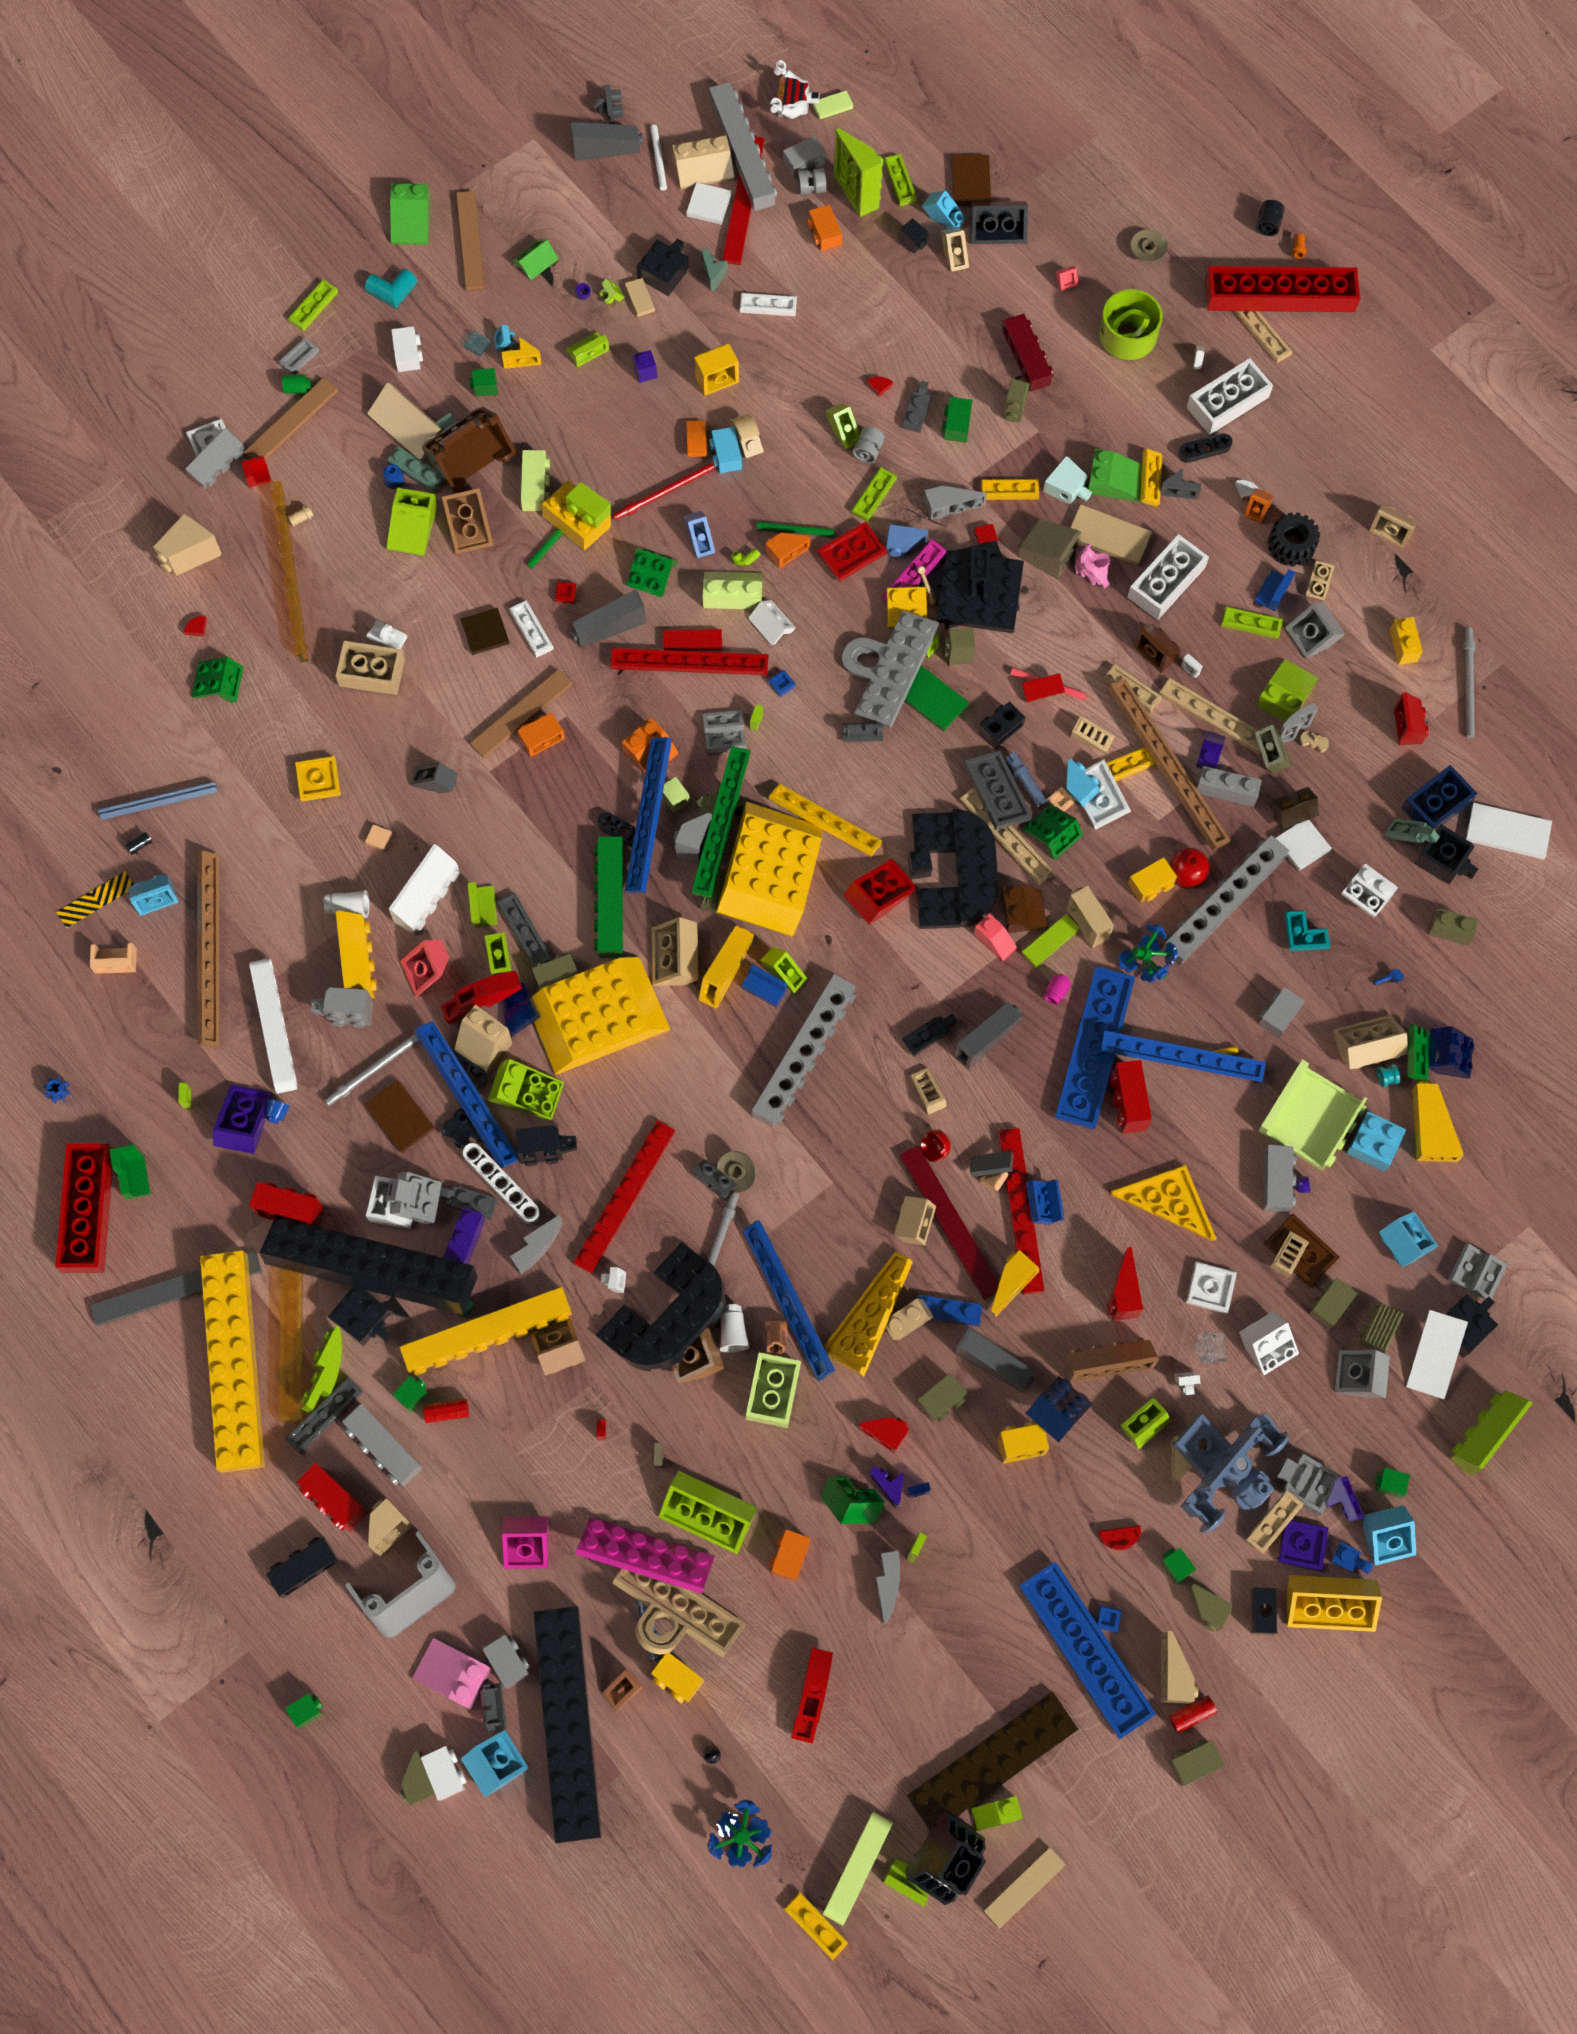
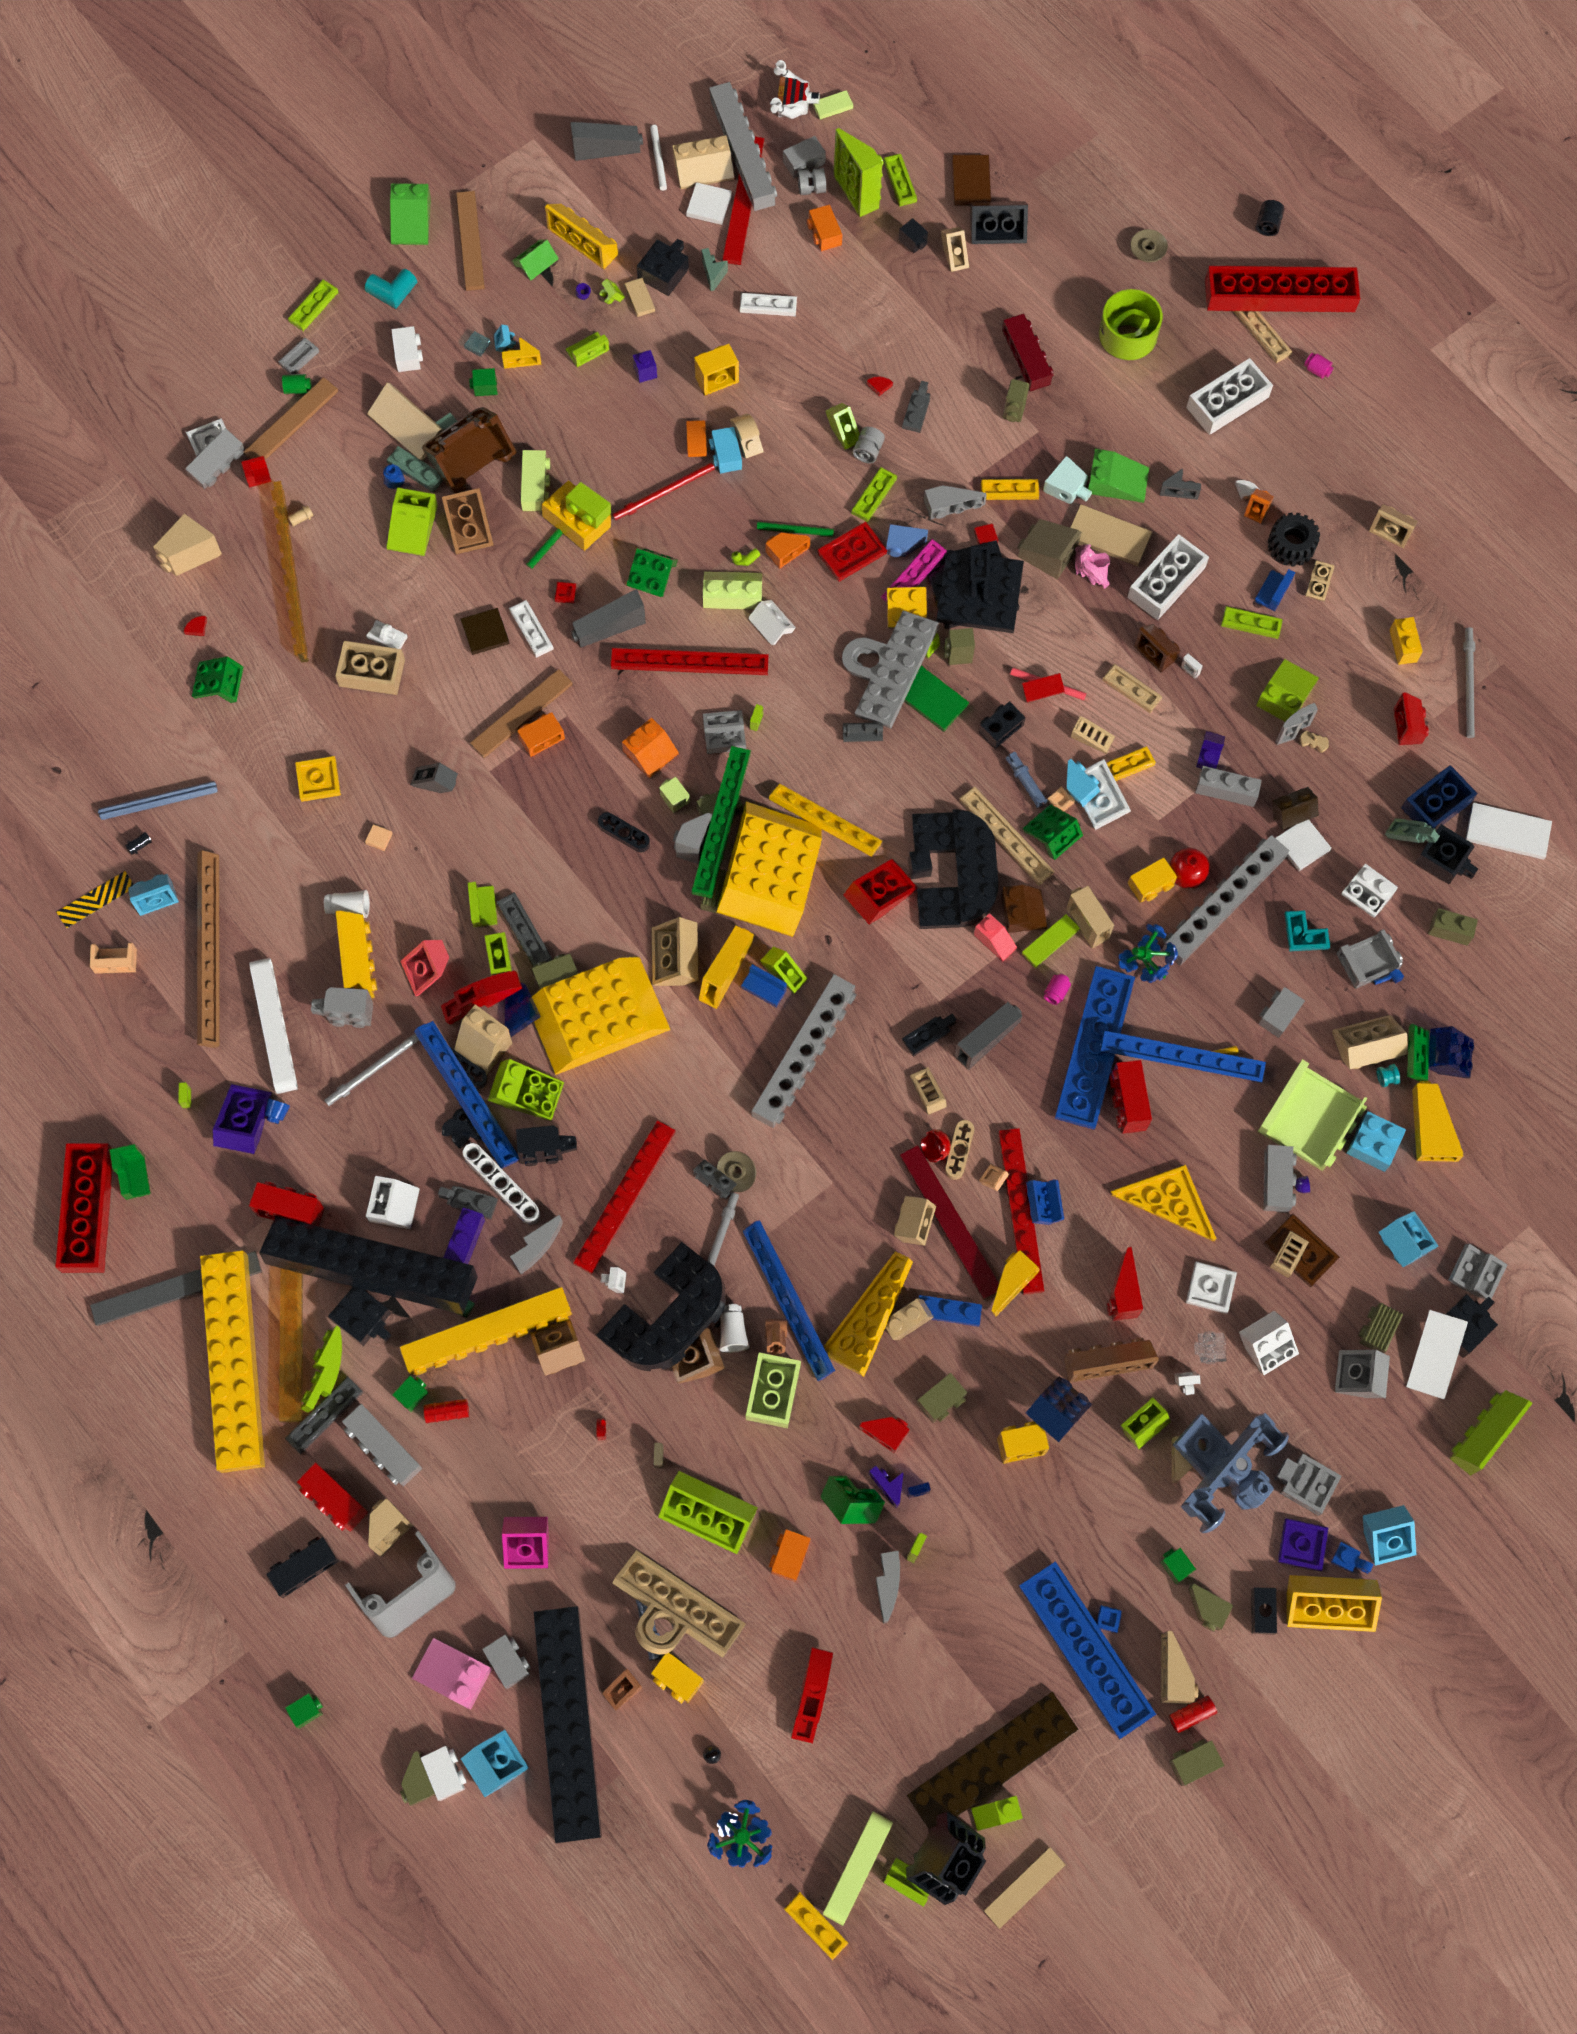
blue gear [43,1076,71,1104] -> none
reddish brown tile [364,1080,435,1153] -> none
light grey piece [386,1172,442,1224] -> none
white slope [389,844,459,935] -> none
dark grey hinge [480,1683,507,1732] -> none
dark pink plate [576,1517,715,1594] -> none
dark grey hips [593,85,624,124] -> none
green brick [594,837,623,958] -> none
blue plate [625,737,672,893] -> none
red tile [663,629,722,651] -> none
medium blue slope [683,511,716,558] -> none
blue tile [768,670,796,697] -> none
tan hinge [917,566,936,605] -> none
medium azure slope [922,190,966,229] -> none
green brick [941,397,973,443] -> none
dark grey slope [955,1327,1035,1392] -> none
dark grey plate [963,751,1032,830] -> none
dark grey tile [970,1151,1013,1177] -> none
coral tile [1055,265,1079,291] -> none
red tile [1097,1525,1141,1551] -> none
medium nougat plate [1107,679,1231,851] -> none
yellow tile [1140,448,1162,507] -> none
tan tile [1159,678,1261,755] -> none
black beam [1178,433,1233,463] -> none
white tile [1194,345,1204,370] -> none
tan tile [1246,1489,1304,1554] -> none
olive slope [1255,725,1292,773] -> none
light grey slope [1285,603,1345,658] -> none
orange pin [1292,234,1307,259] -> none
olive brick [1308,1278,1358,1330] -> none
dark purple slope [1326,1476,1365,1522] -> none
green brick [1374,1468,1410,1499] -> none
none -> yellow slope [545,203,618,270]
none -> tan beam [945,1120,974,1180]
none -> dark pink brick [1304,352,1334,379]
none -> light grey panel [1336,929,1403,989]

